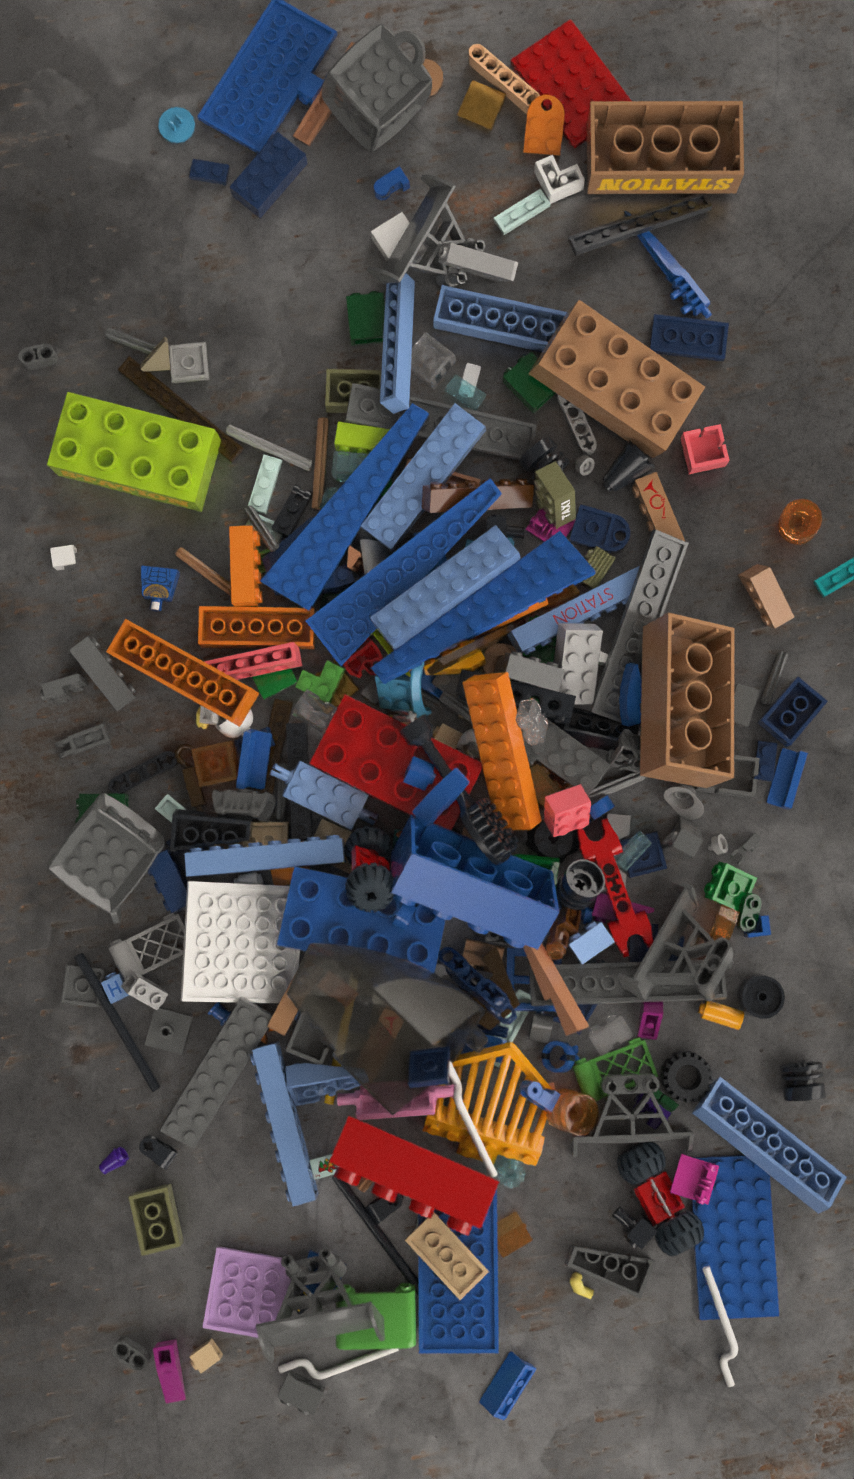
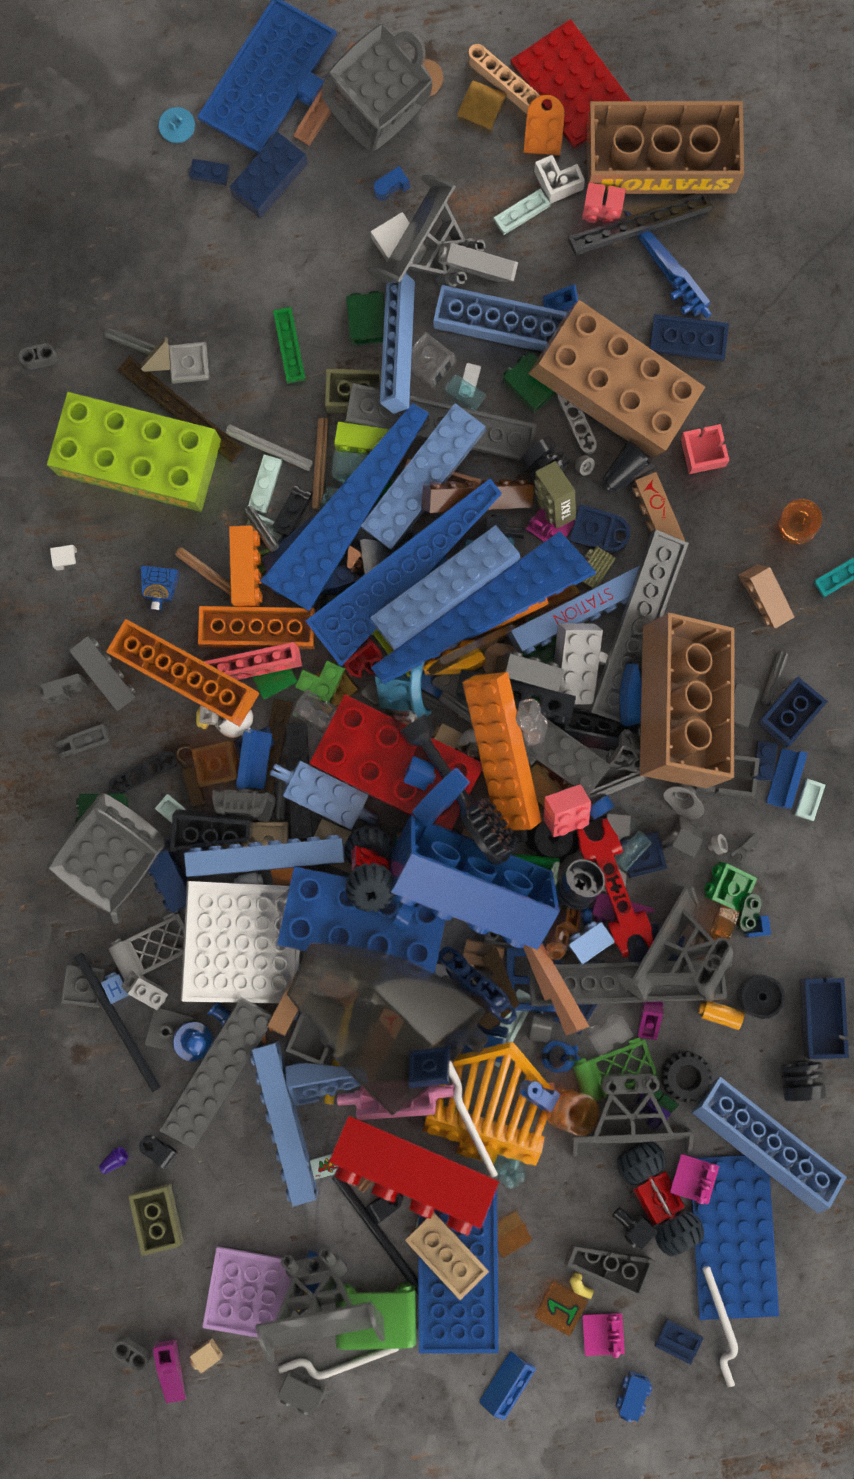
none -> blue plate [173,1021,212,1061]
none -> green plate [273,307,306,384]
none -> clear orange tile [535,1281,588,1337]
none -> blue slope [543,284,578,311]
none -> coral piece [582,183,626,224]
none -> dark pink hinge [582,1313,625,1358]
none -> blue brick [615,1370,652,1422]
none -> dark blue plate [654,1319,704,1365]
none -> light aqua tile [794,778,825,821]
none -> dark blue piece [800,977,849,1059]

